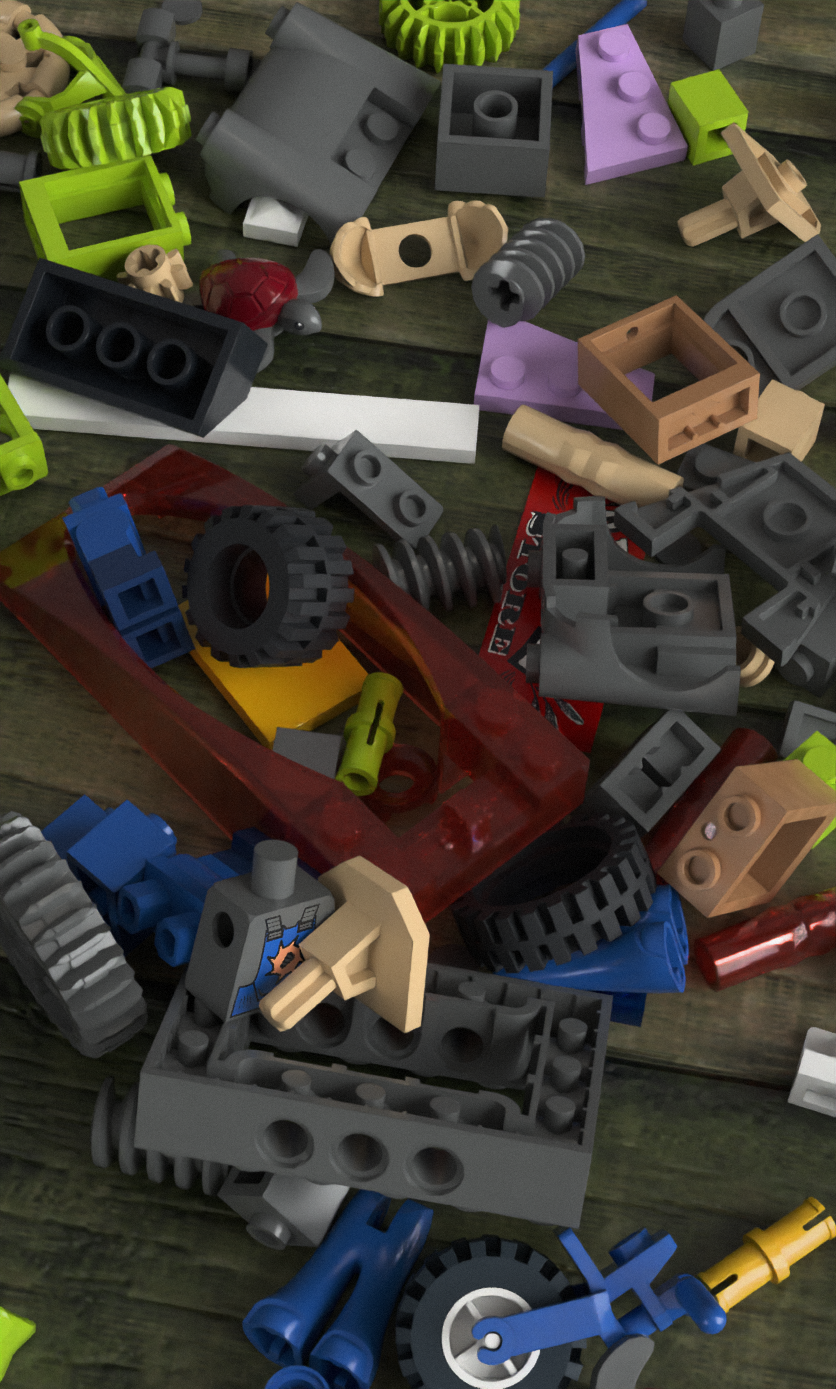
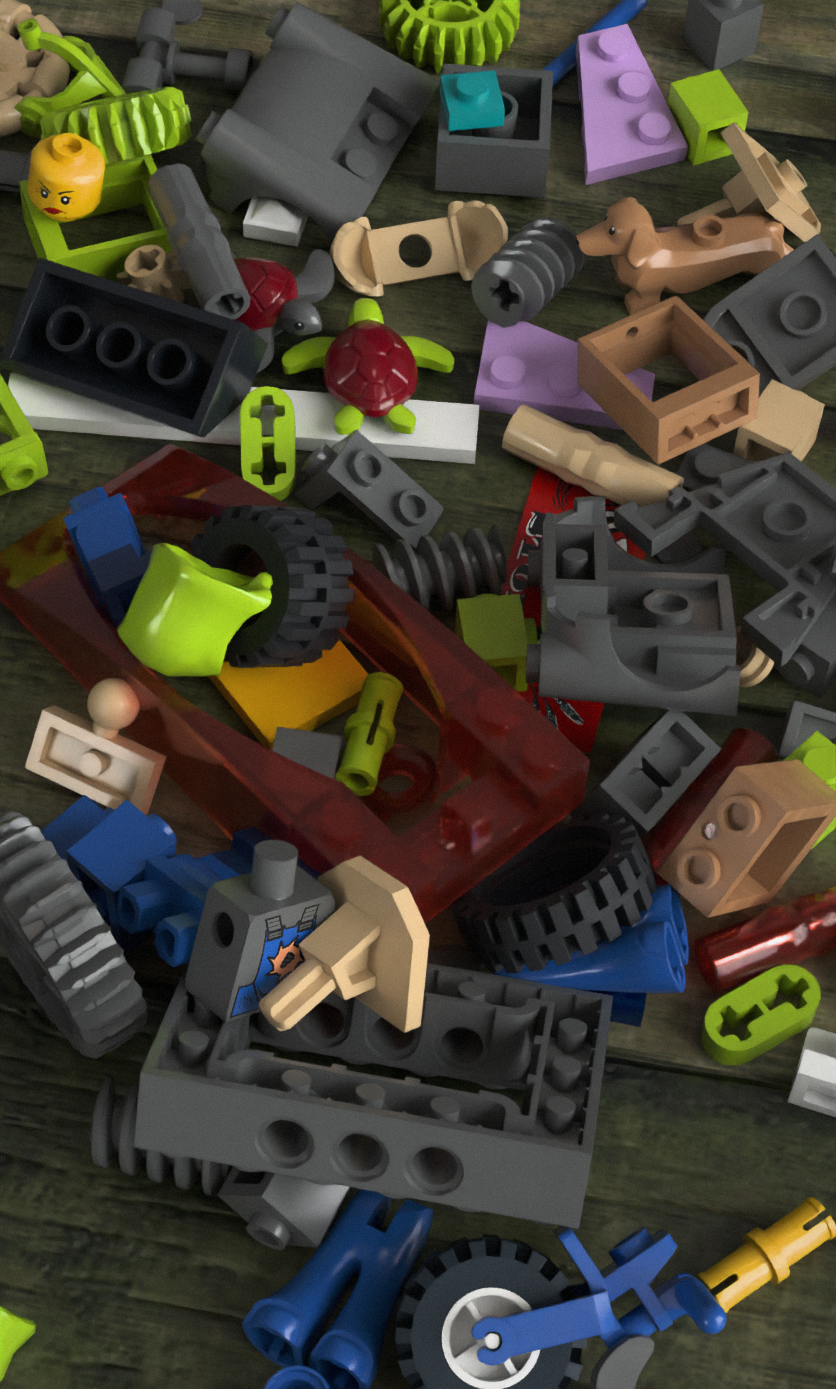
none -> tan plate [24,678,167,815]
none -> yellow head [27,133,105,222]
none -> lime piece [117,543,273,677]
none -> dark grey axle [148,163,251,320]
none -> lime beam [240,386,297,504]
none -> dark red animal [282,298,454,435]
none -> teal plate [439,70,505,131]
none -> lime brick [454,594,538,697]
none -> medium nougat animal [575,197,794,316]
none -> lime beam [701,964,821,1066]

